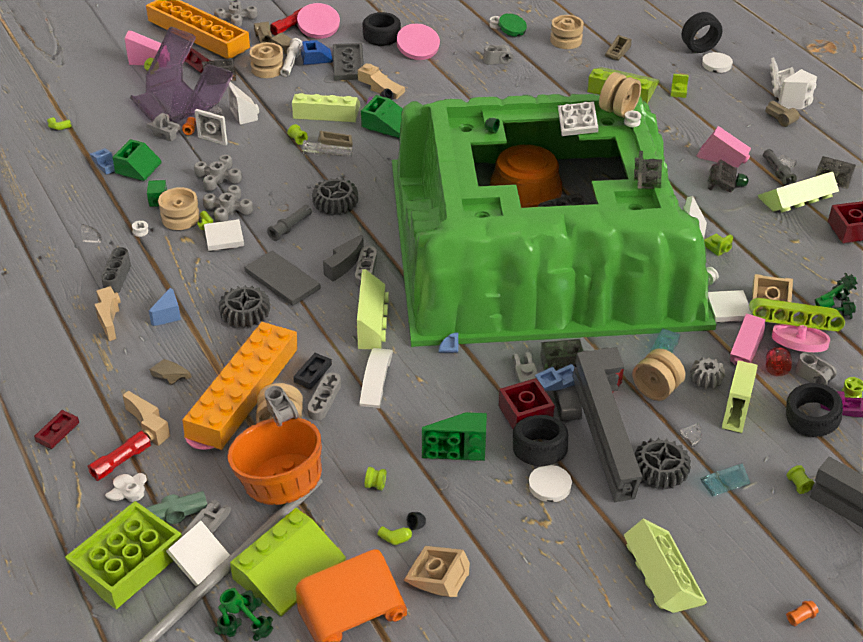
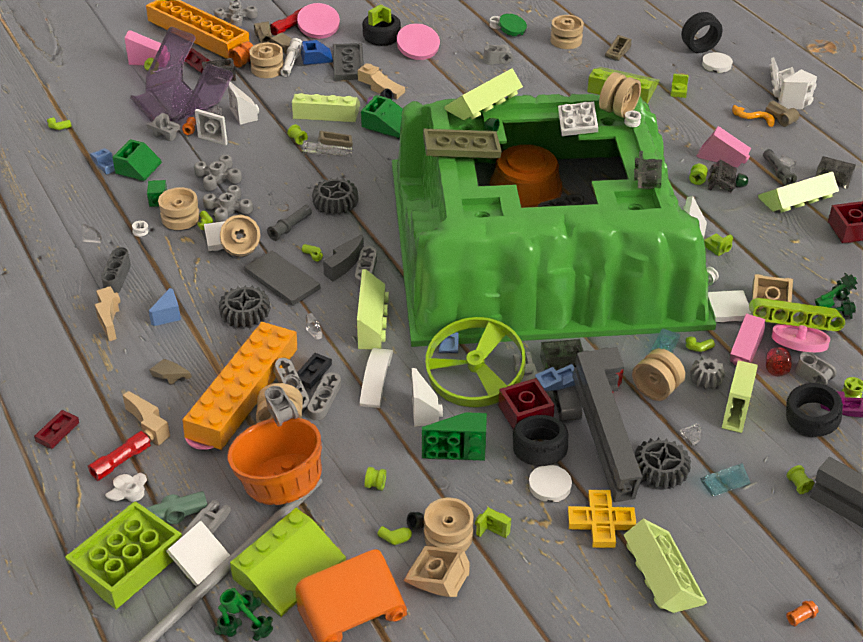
none -> tan wheel [220,215,260,257]
none -> orange wheel [228,41,253,68]
none -> light grey beam [273,358,309,412]
none -> lime arm [302,244,323,262]
none -> clear tile [306,313,323,340]
none -> lime bracket [368,4,391,26]
none -> white slope [412,368,443,427]
none -> olive plate [423,129,501,159]
none -> tan wheel [424,497,474,551]
none -> lime piece [425,317,526,407]
none -> yellowish green slope [444,68,523,120]
none -> lime bracket [475,507,511,538]
none -> yellow plate [567,490,636,548]
none -> lime arm [685,336,715,352]
none -> lime wheel [689,163,708,185]
none -> light orange animal [732,105,775,127]

